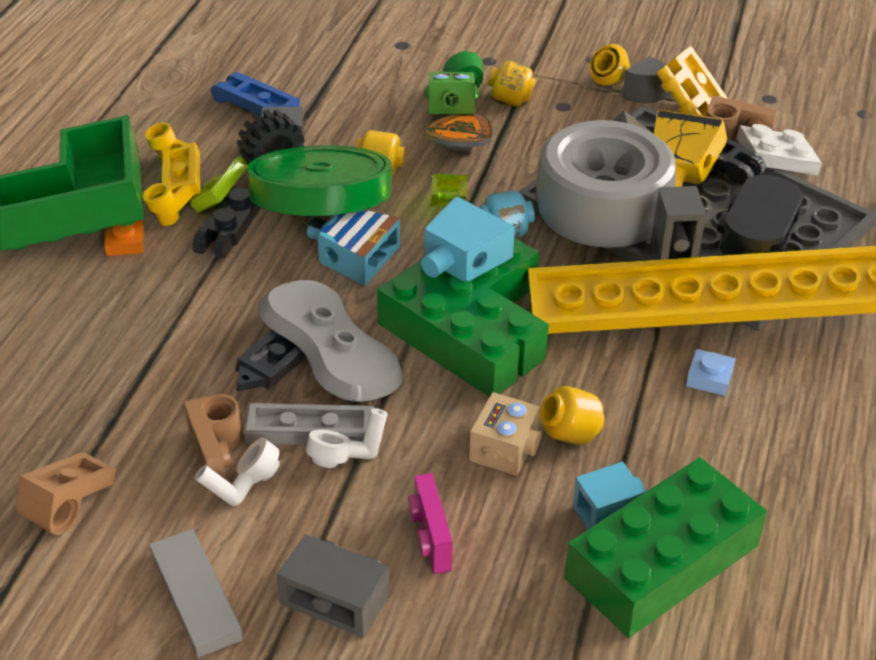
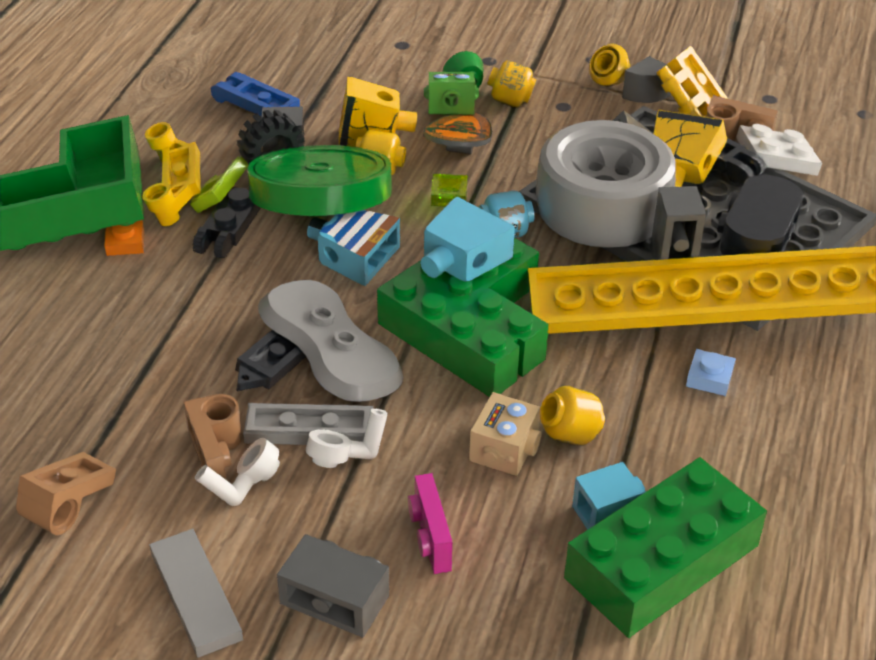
none -> yellow torso [338,77,417,147]

